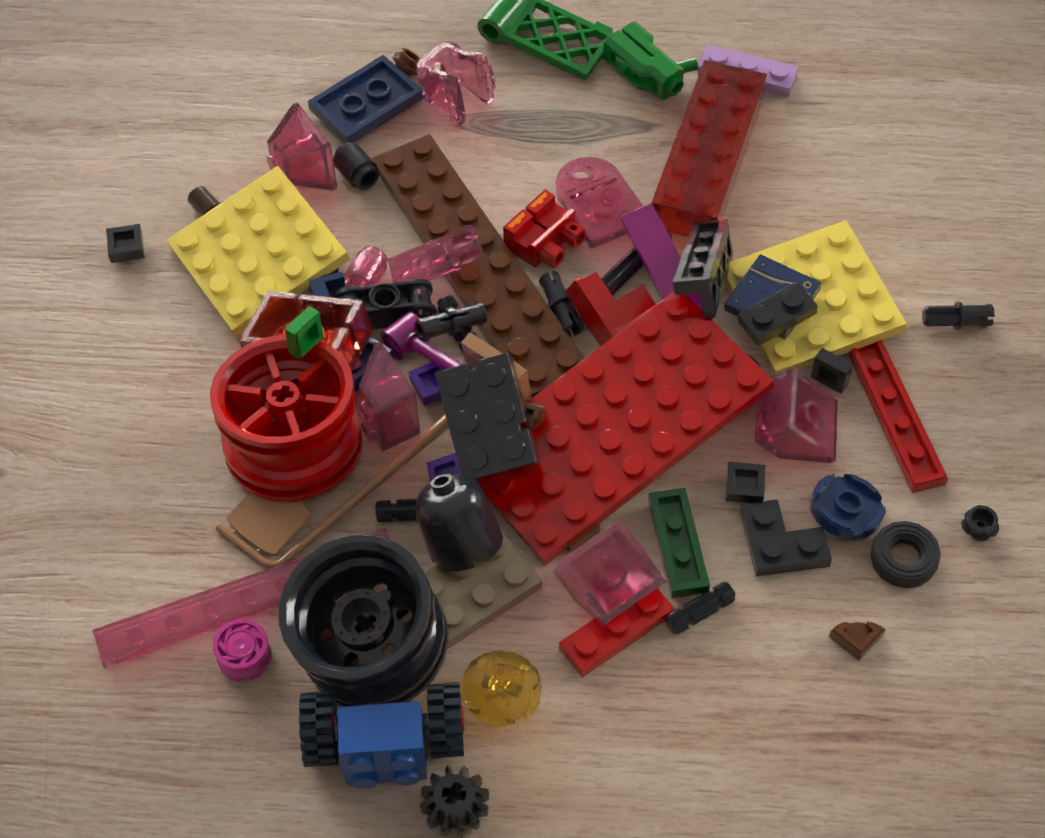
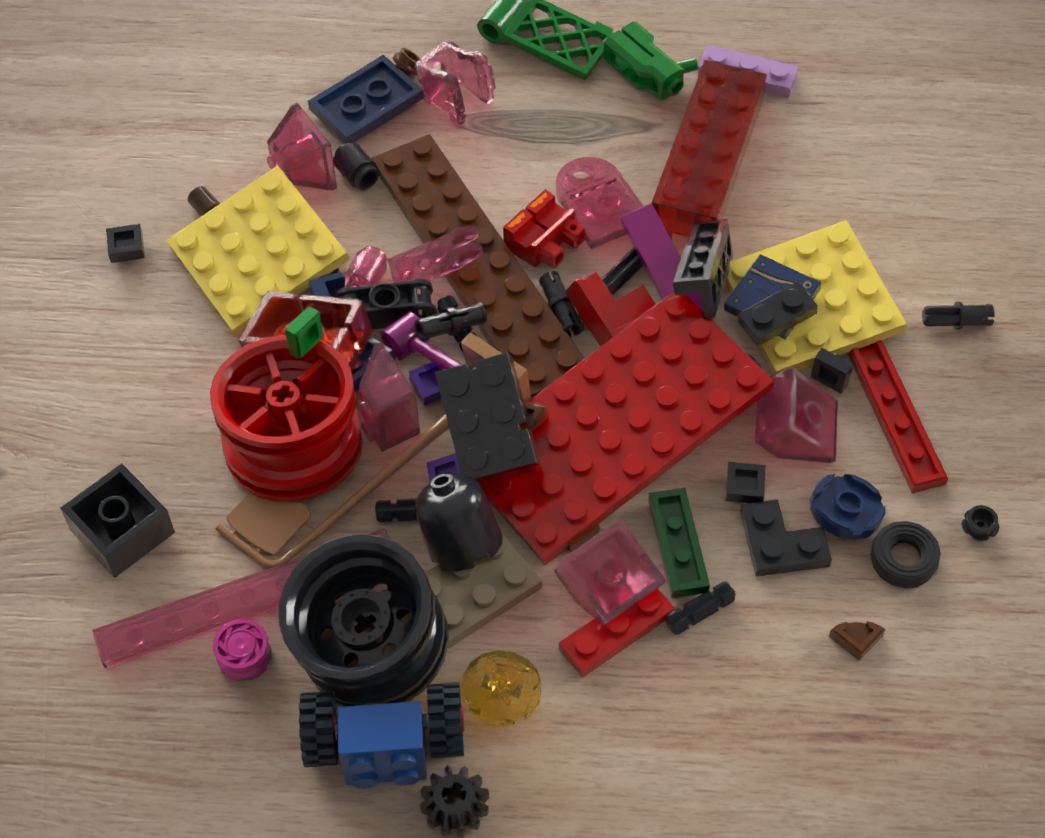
none -> black brick [60,463,175,578]

